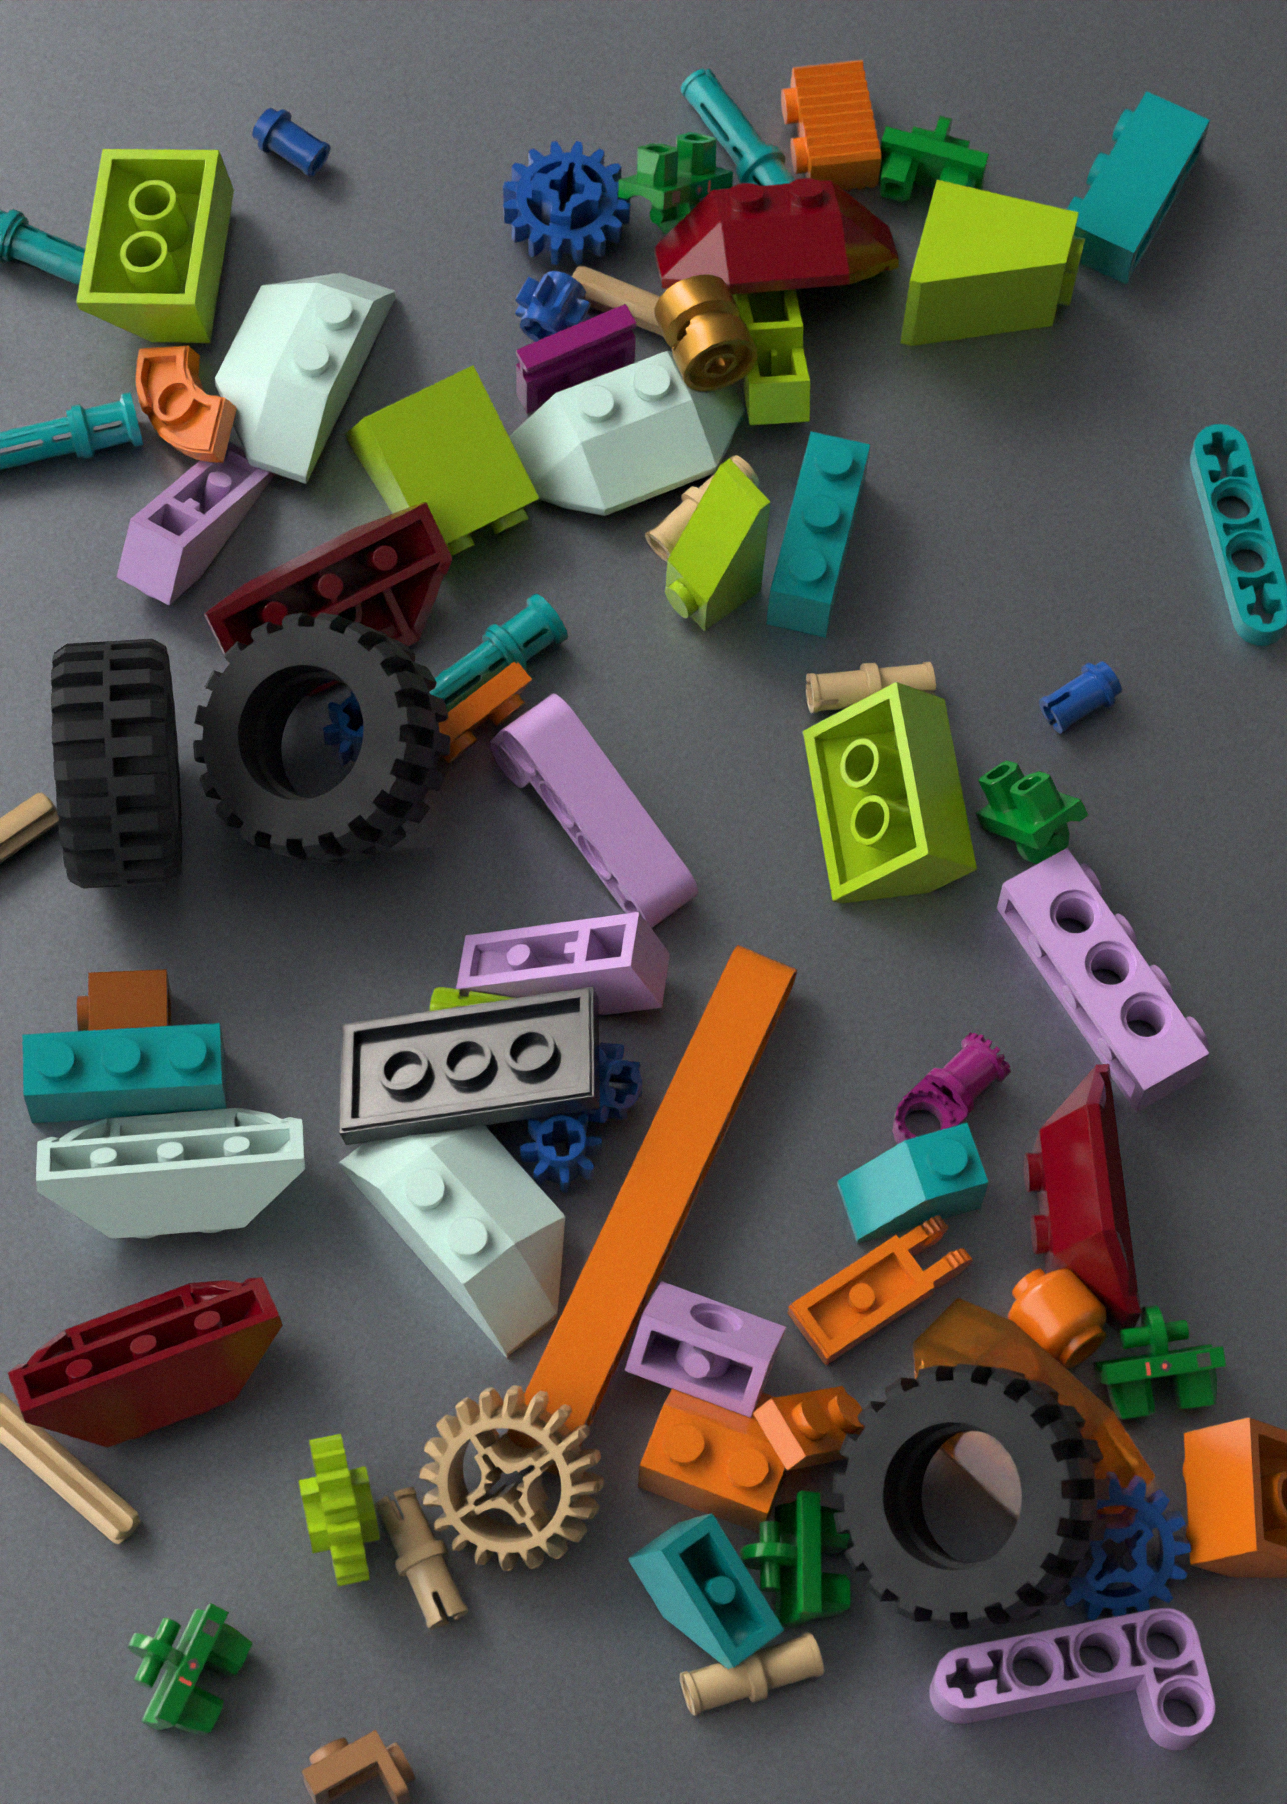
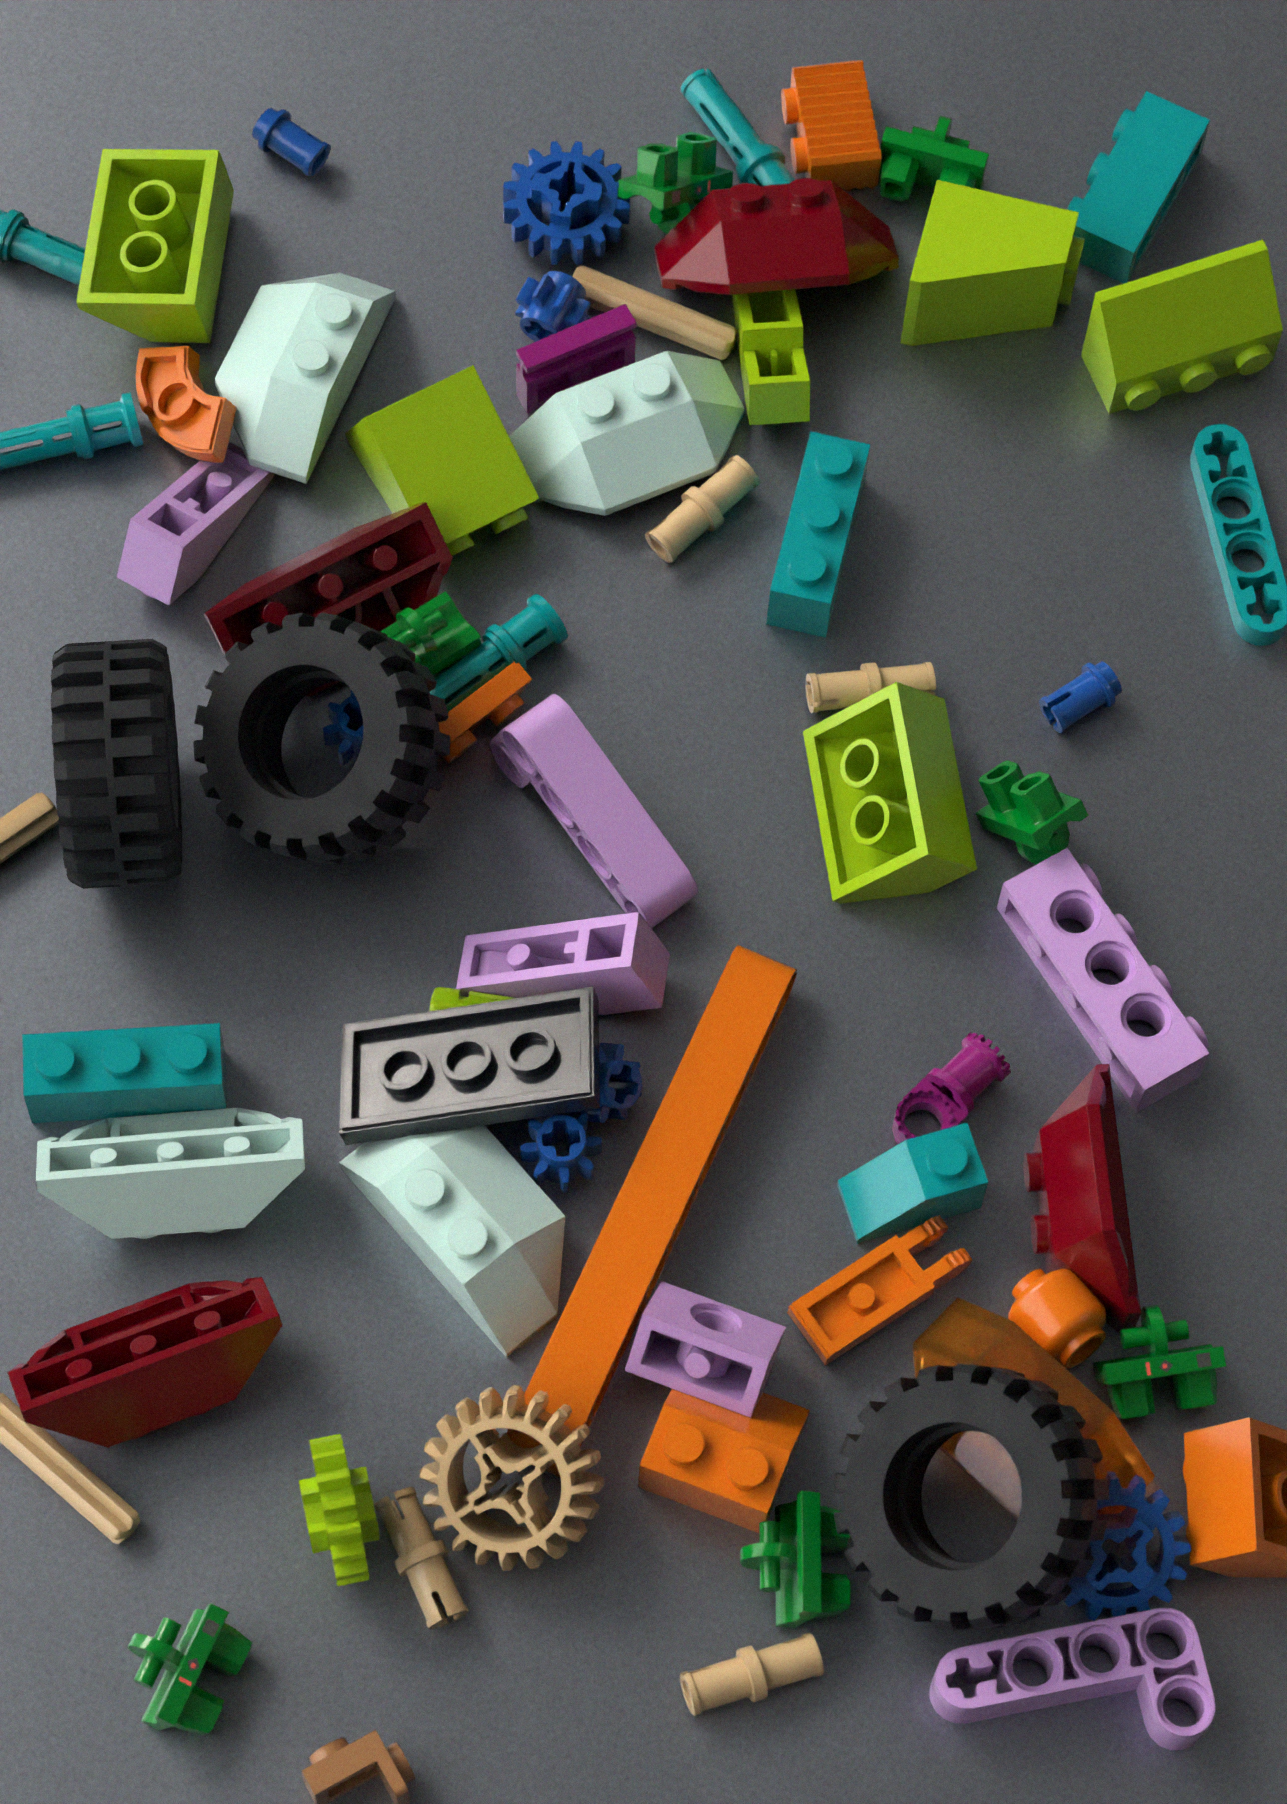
dark orange brick [77,969,172,1031] -> none
teal slope [628,1513,784,1669] -> none
pearl gold wheel [654,274,758,392] -> none
lime slope [665,458,771,631] -> none
orange plate [753,1386,865,1471] -> none
none -> green hips [380,591,481,675]
none -> lime slope [1081,239,1283,414]

